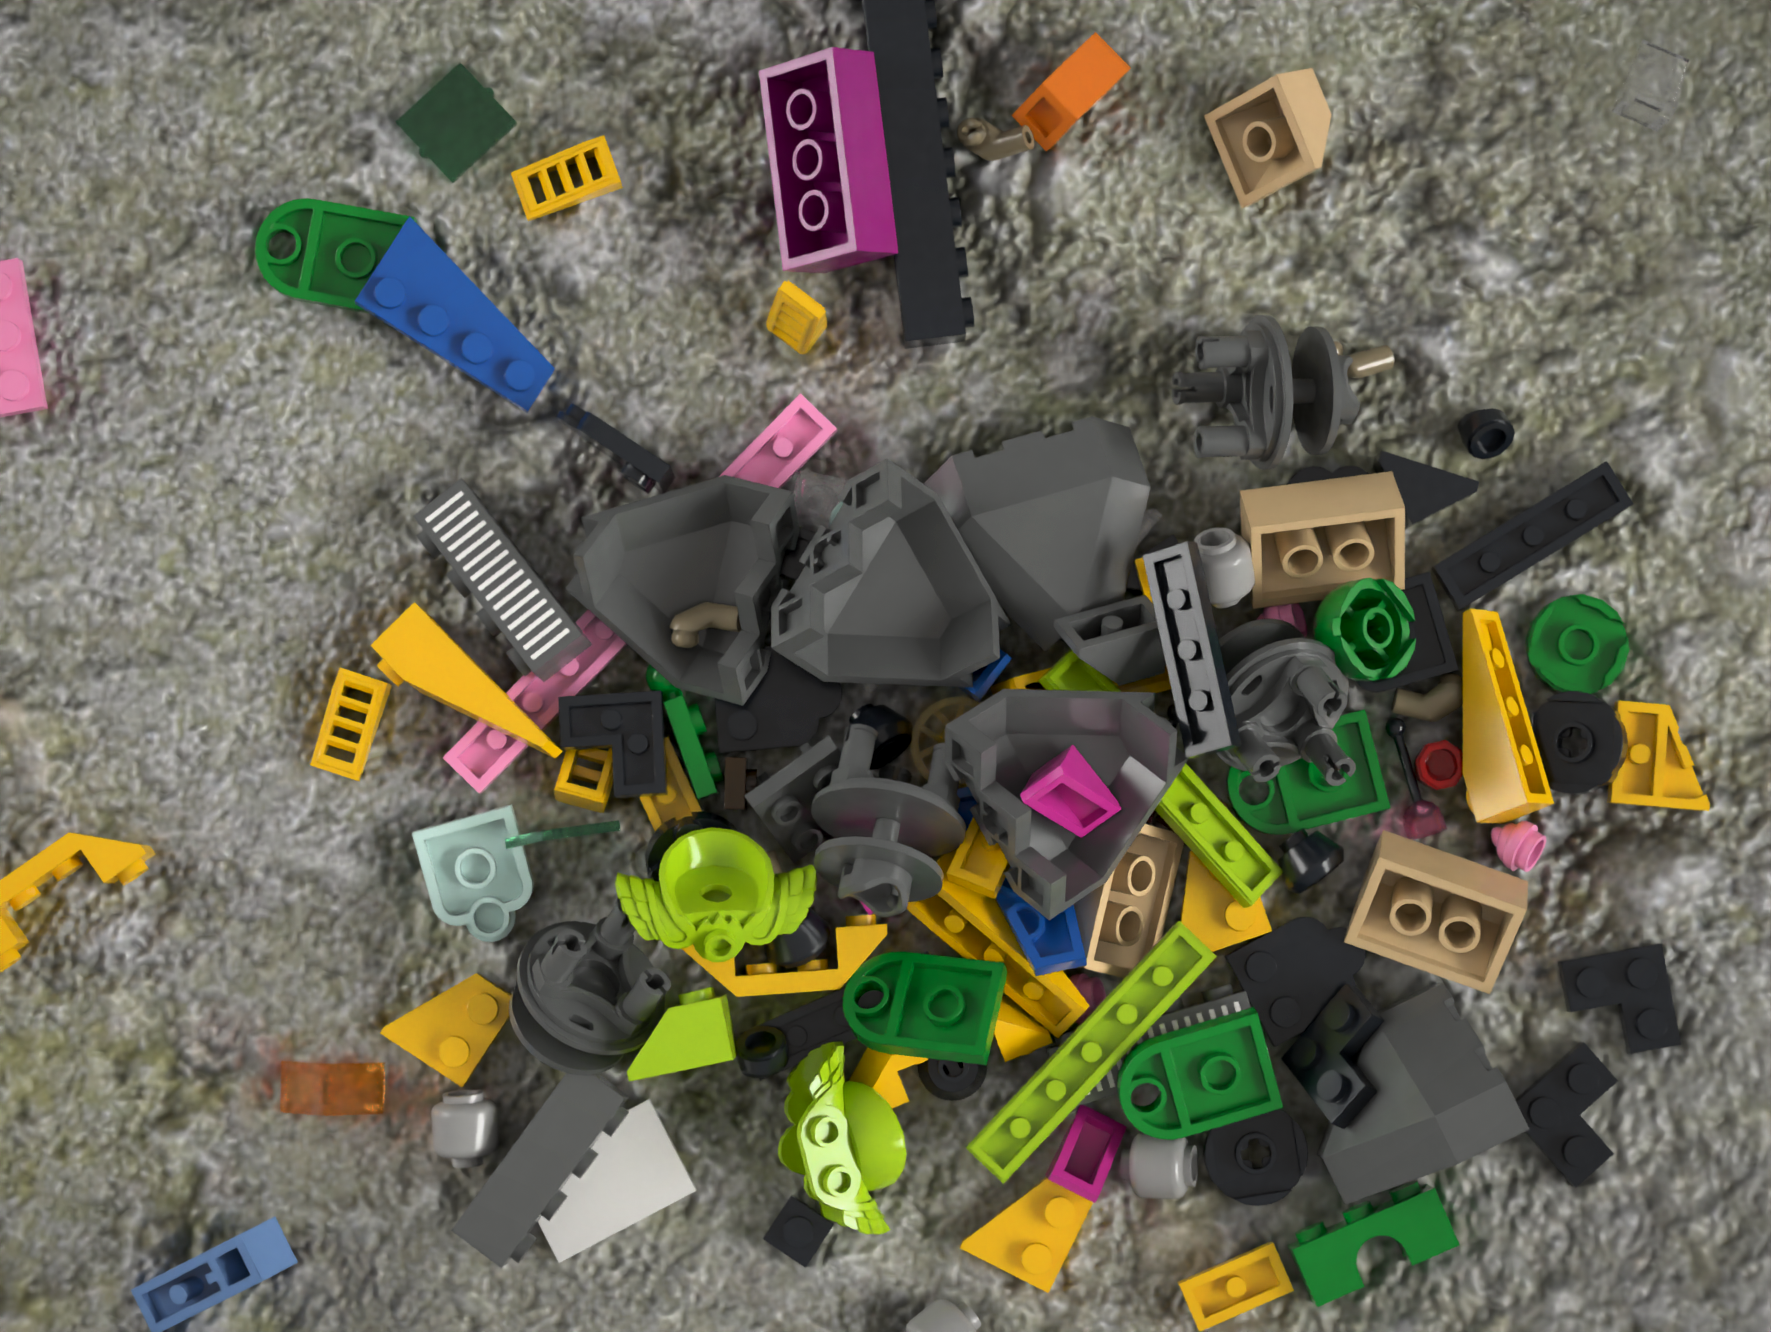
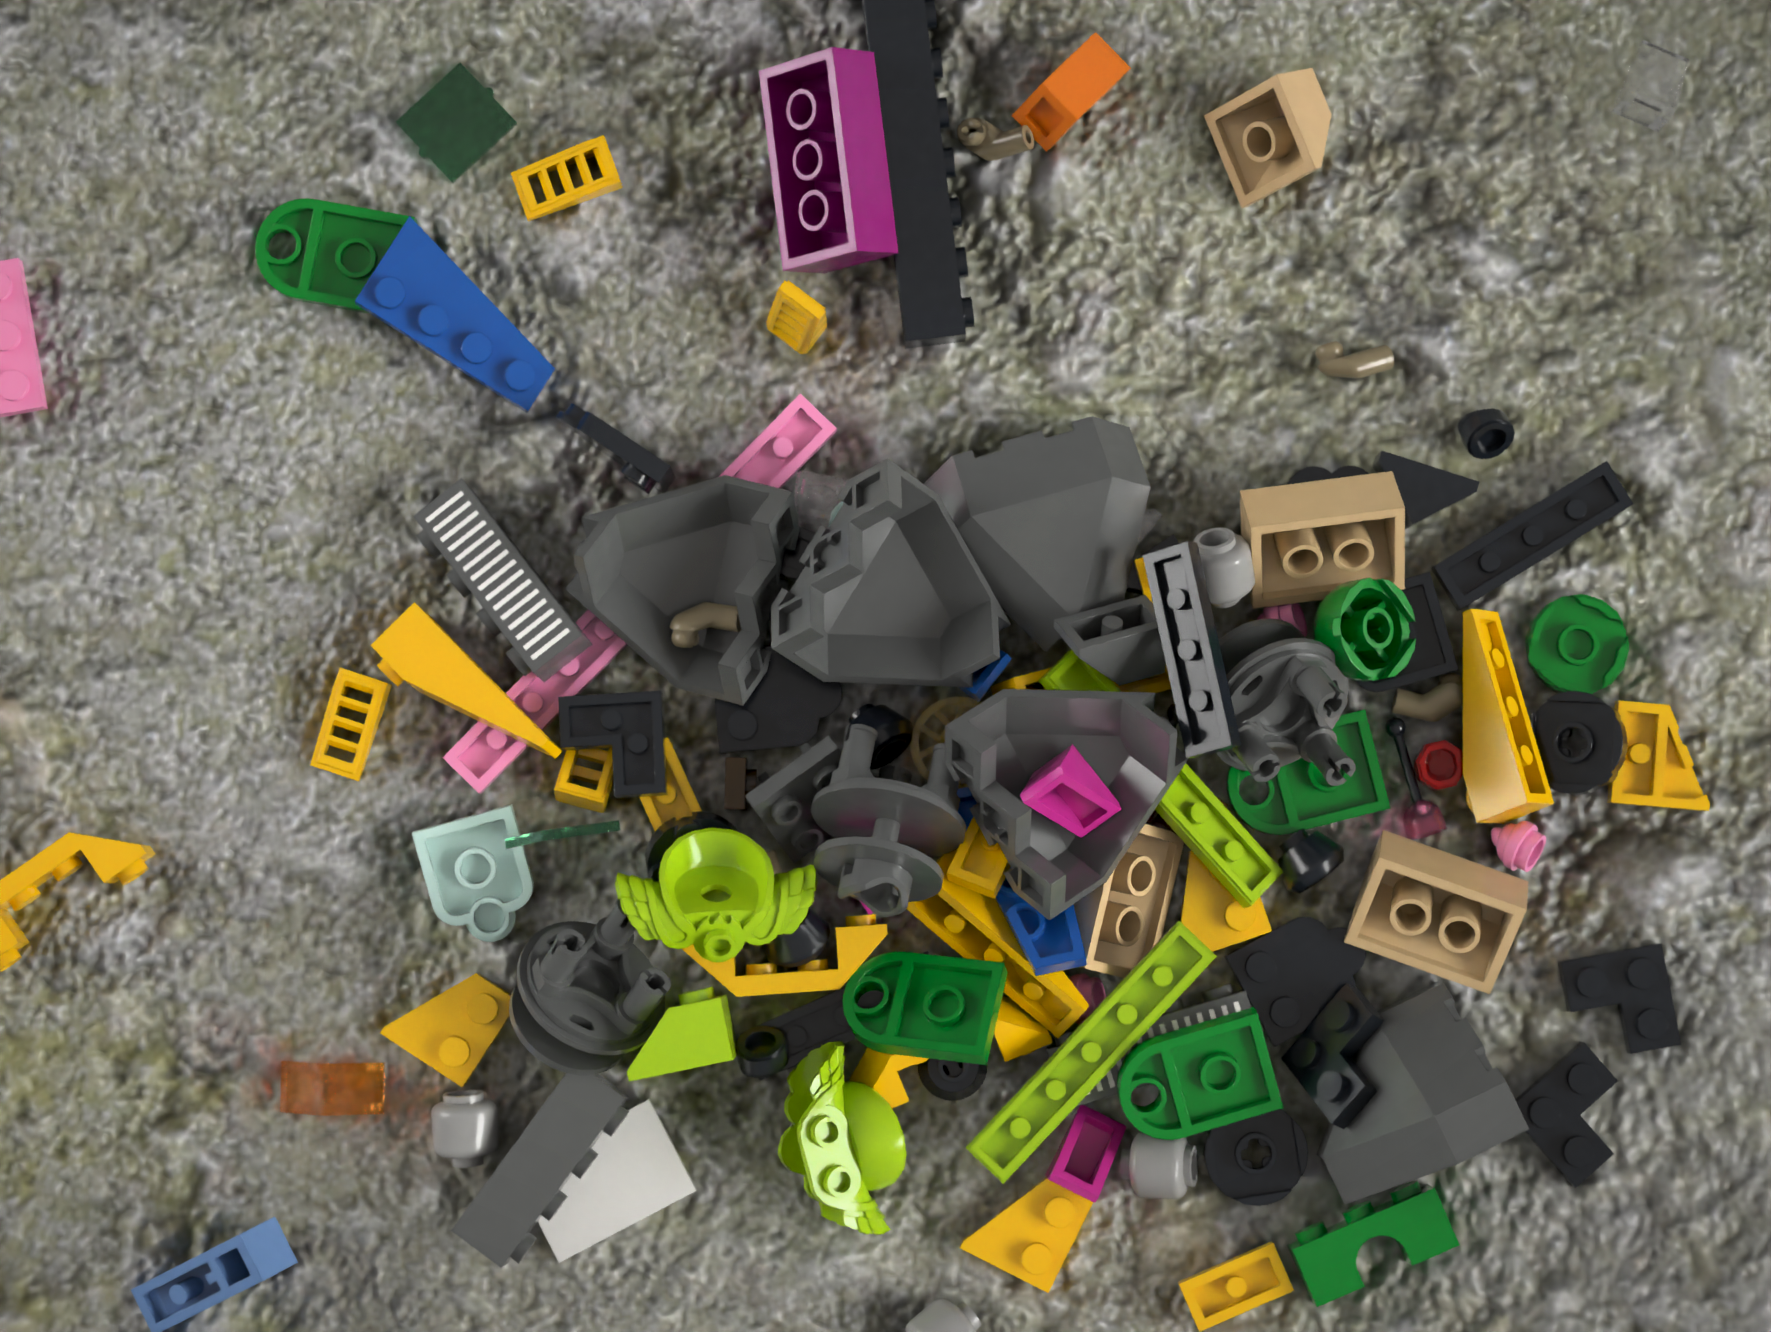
green plate [645,664,724,800] -> none
black plate [763,1195,834,1268] -> none
dark grey piece [1172,315,1360,470] -> none

